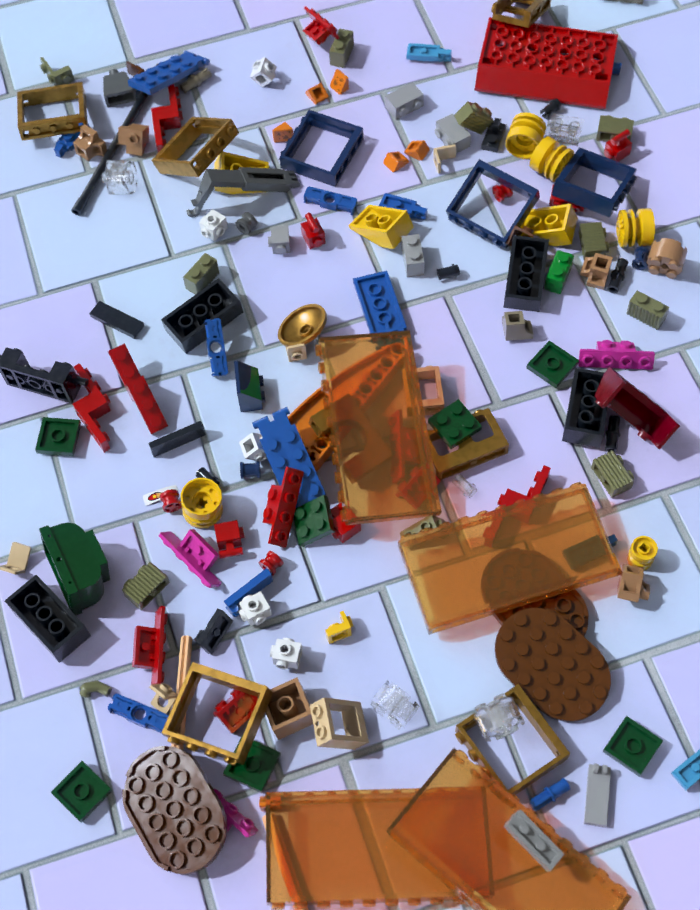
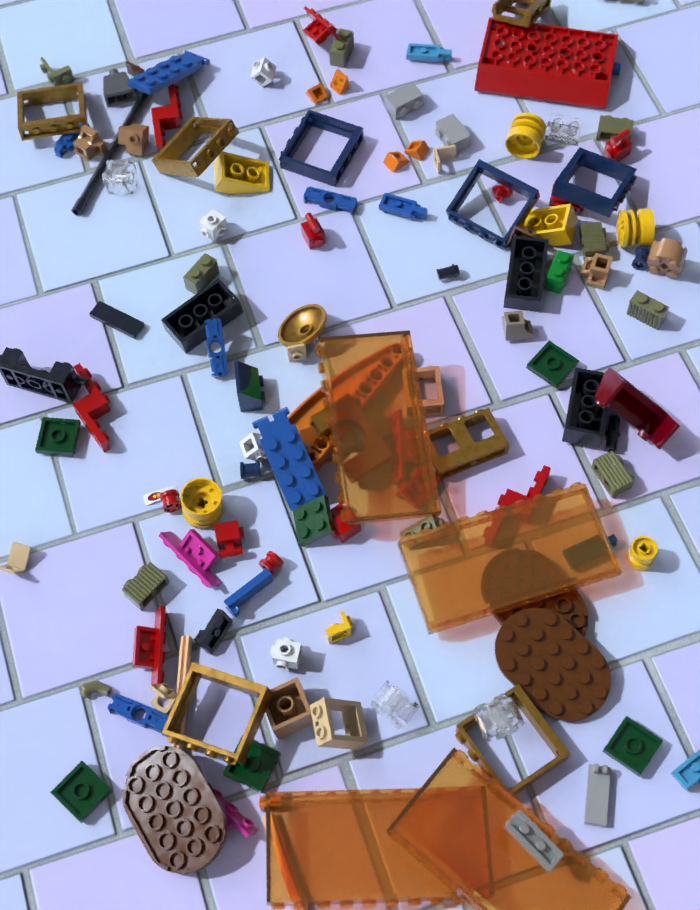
black brick [4,575,91,663] -> none
dark green container [39,523,110,616] -> none
red bracket [108,343,168,434] -> none
black tile [148,421,206,457] -> none
dark tan pin [179,68,212,94] -> none
dark grey hinge [186,167,300,217] -> none
black pin [196,467,220,486] -> none
red bracket [213,689,258,734] -> none
dark grey wheel [235,212,257,234] -> none
white brick [238,591,272,627] -> none
red bracket [262,467,304,548] -> none
light grey brick [268,225,290,254] -> none
orange slope [272,122,293,143] -> none
yellow slope [348,205,414,249] -> none
blue hinge [353,270,412,351] -> none
light grey brick [401,234,424,277] -> none
dark green plate [428,399,482,449] -> none
clear pin [452,474,477,498] -> none
olive brick [454,101,494,135] -> none
black hinge [481,118,506,153] -> none
yellow wheel [529,136,574,182] -> none
blue axle [529,778,571,811] -> none
black pin [540,99,561,119] -> none
dark pink bracket [578,340,655,370] -> none
black pin [607,258,628,293] -> none
medium nougat brick [617,564,650,602] -> none

